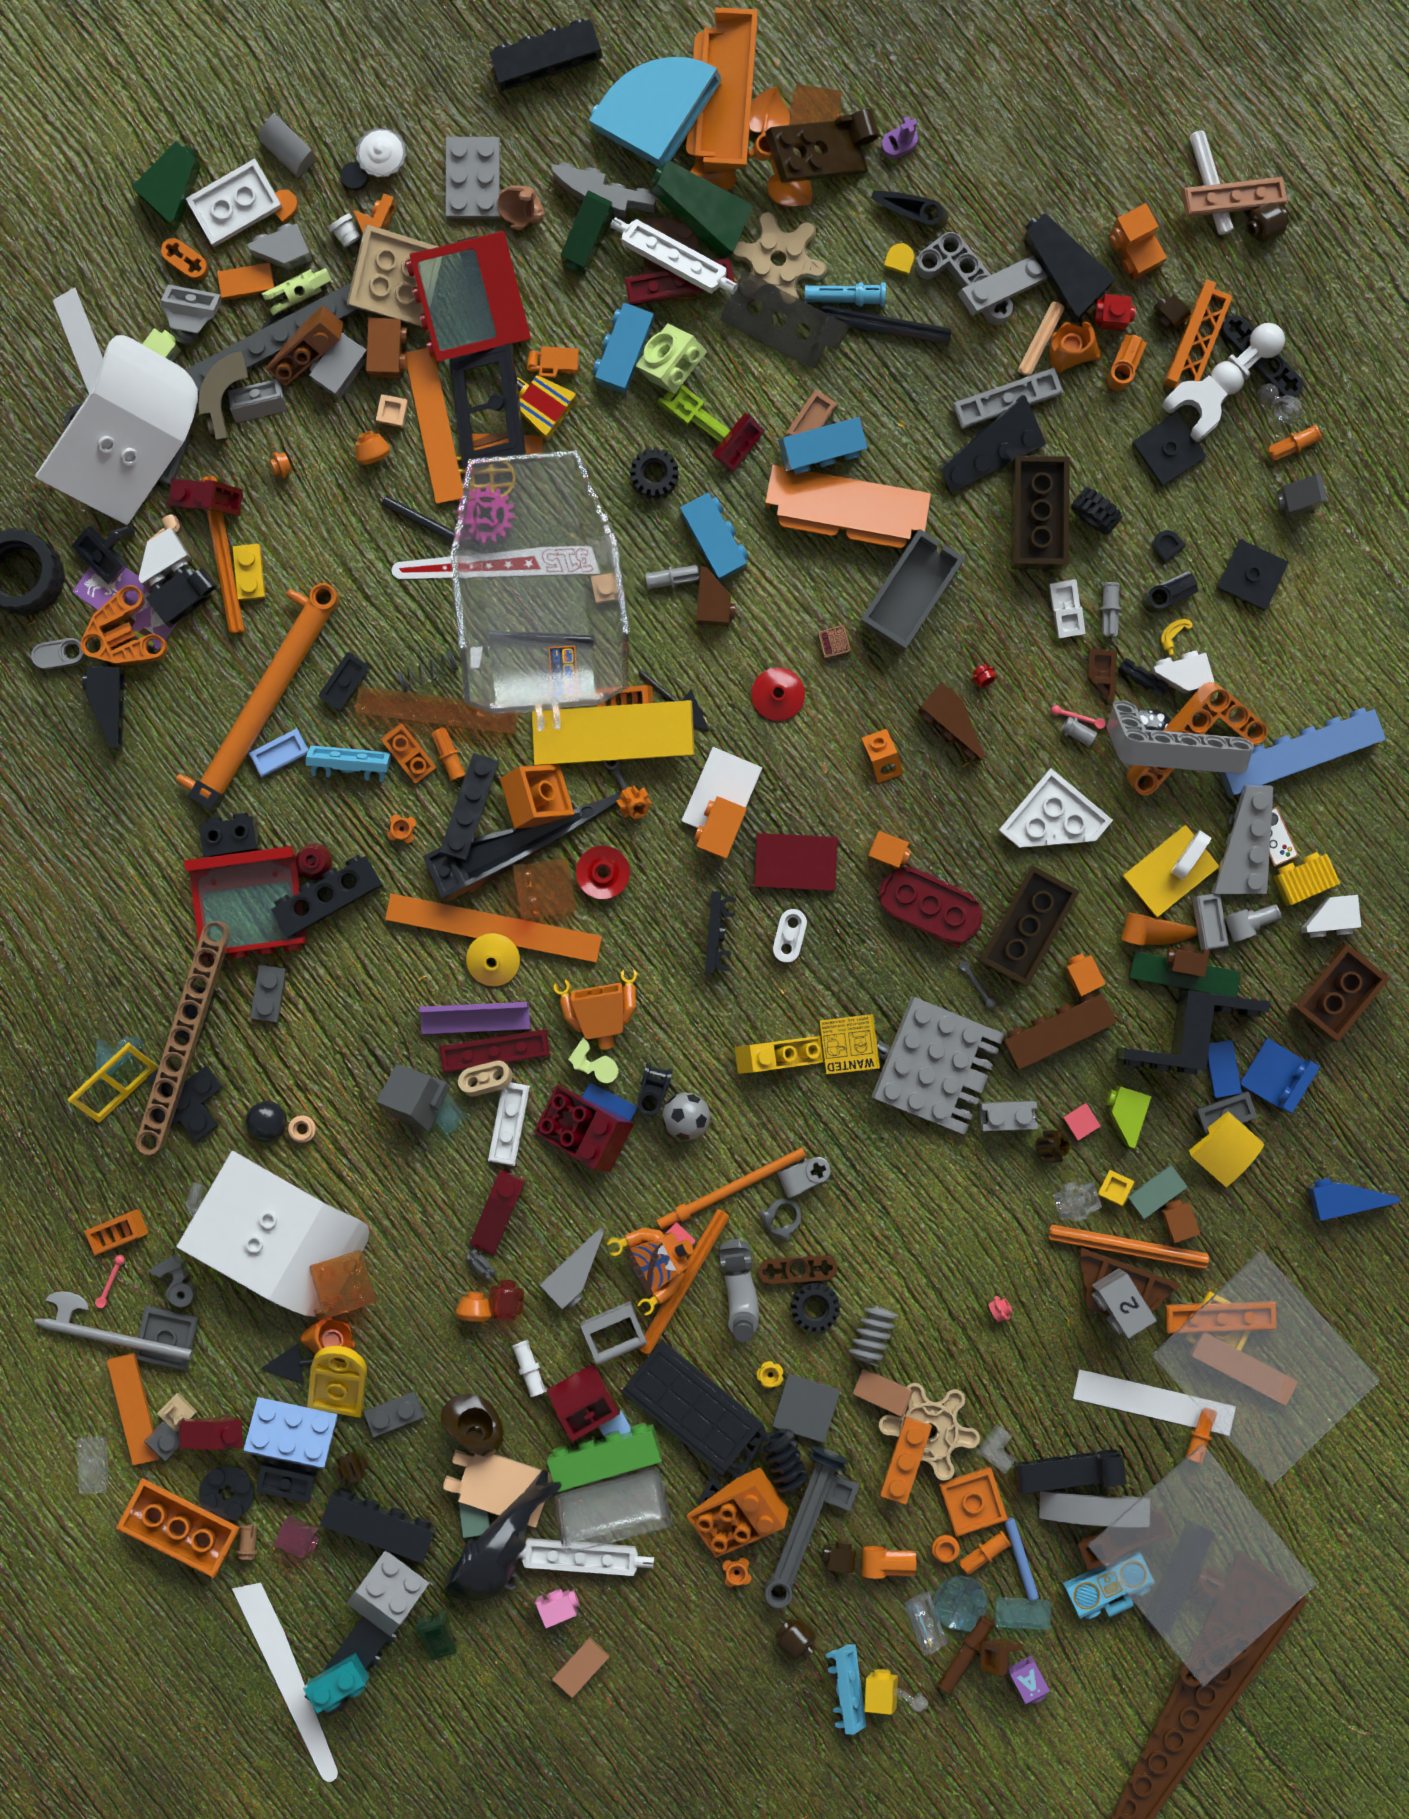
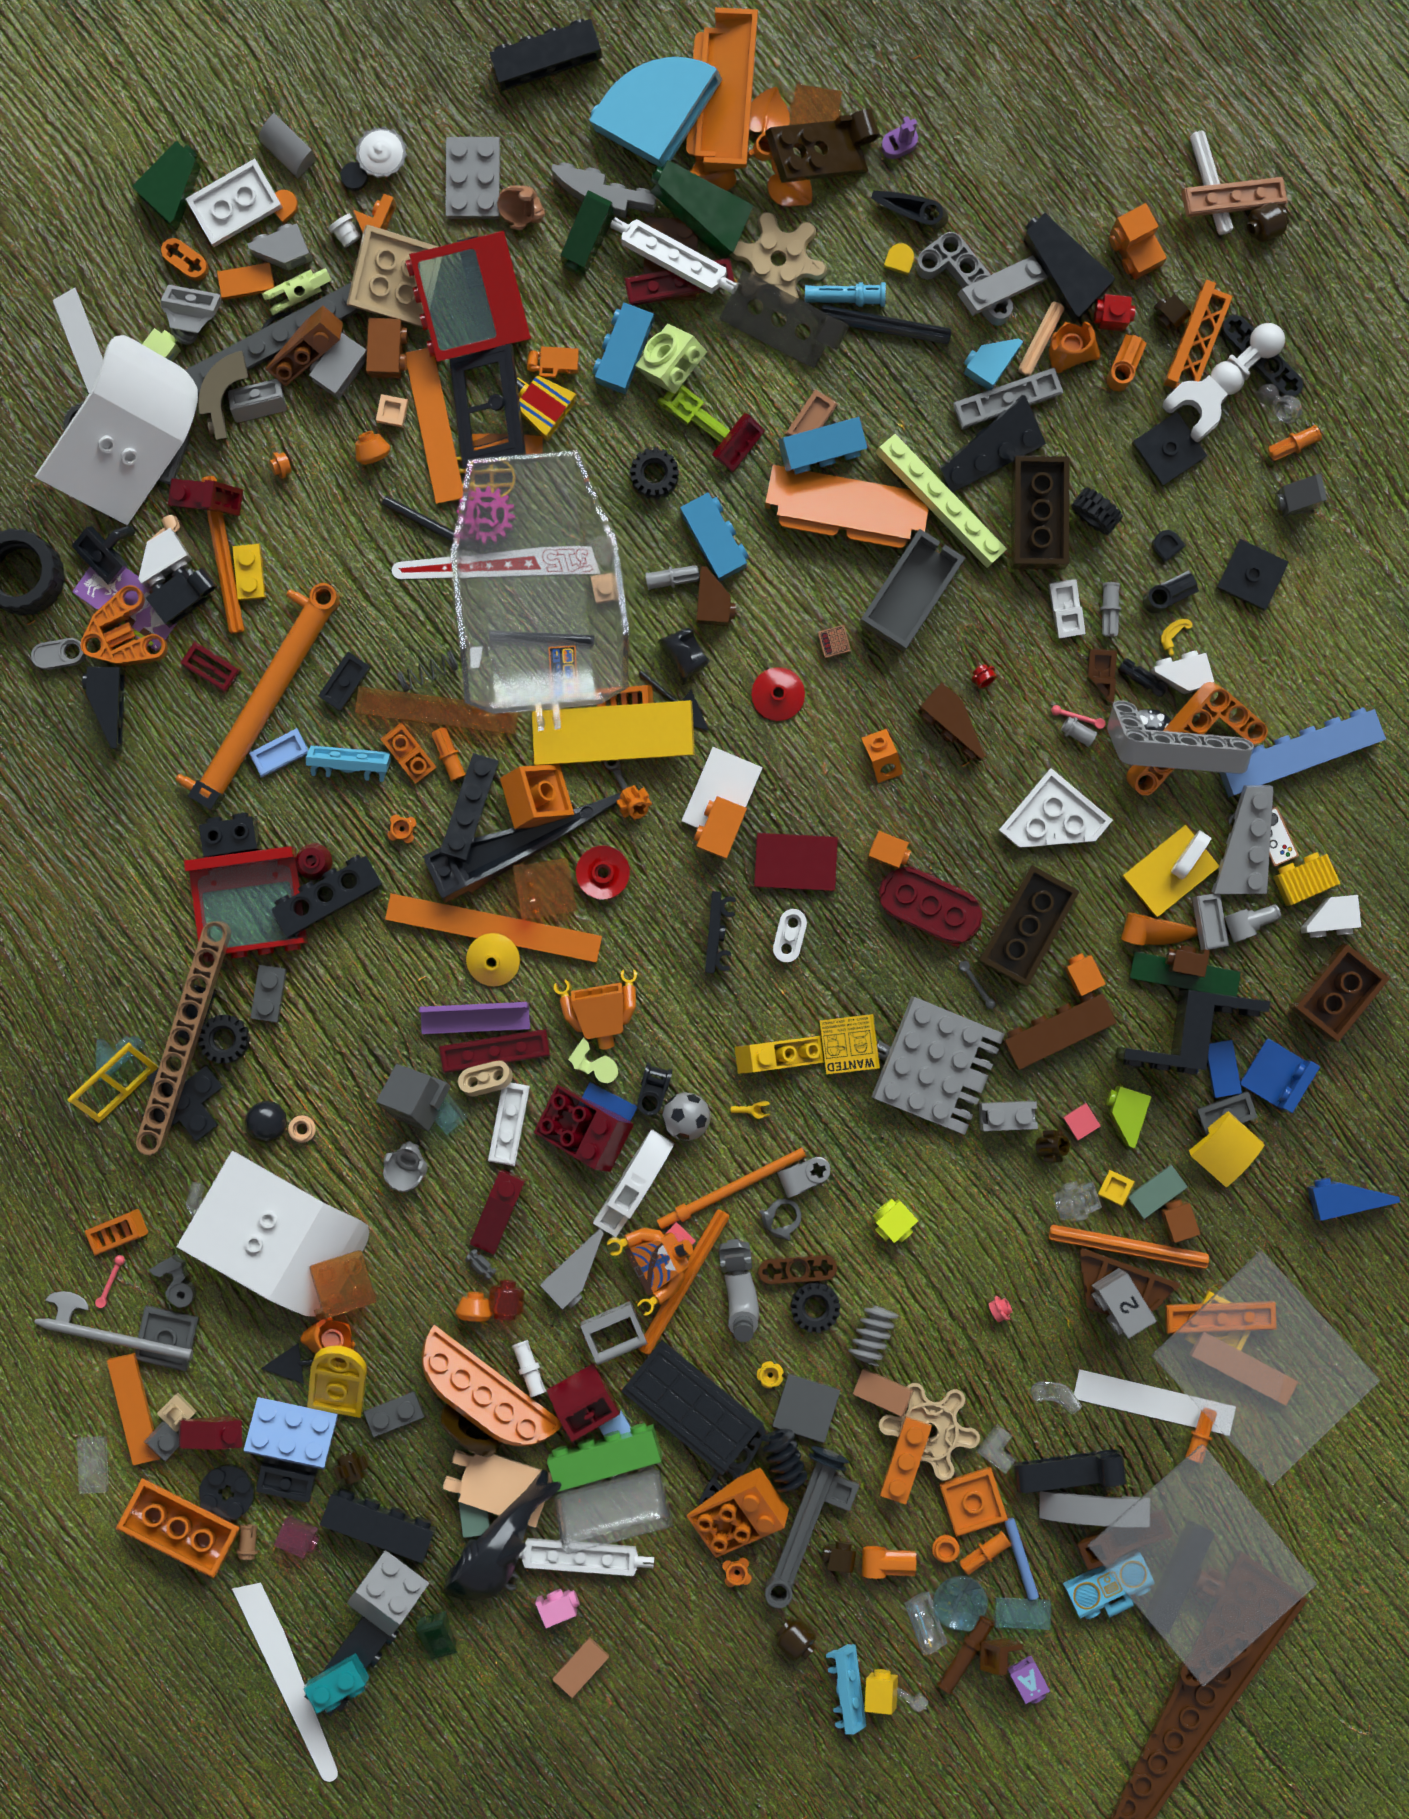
none -> dark red tile [180,641,241,693]
none -> black tyre [198,1015,250,1064]
none -> light grey hair [383,1141,428,1193]
none -> plate [422,1325,562,1446]
none -> white slope [593,1129,674,1237]
none -> black hair [657,628,710,685]
none -> yellow hand [731,1101,770,1119]
none -> neon yellow brick [873,1198,918,1243]
none -> yellowish green plate [875,434,1007,568]
none -> medium azure slope [964,338,1023,391]
none -> clear arm [1031,1381,1082,1414]

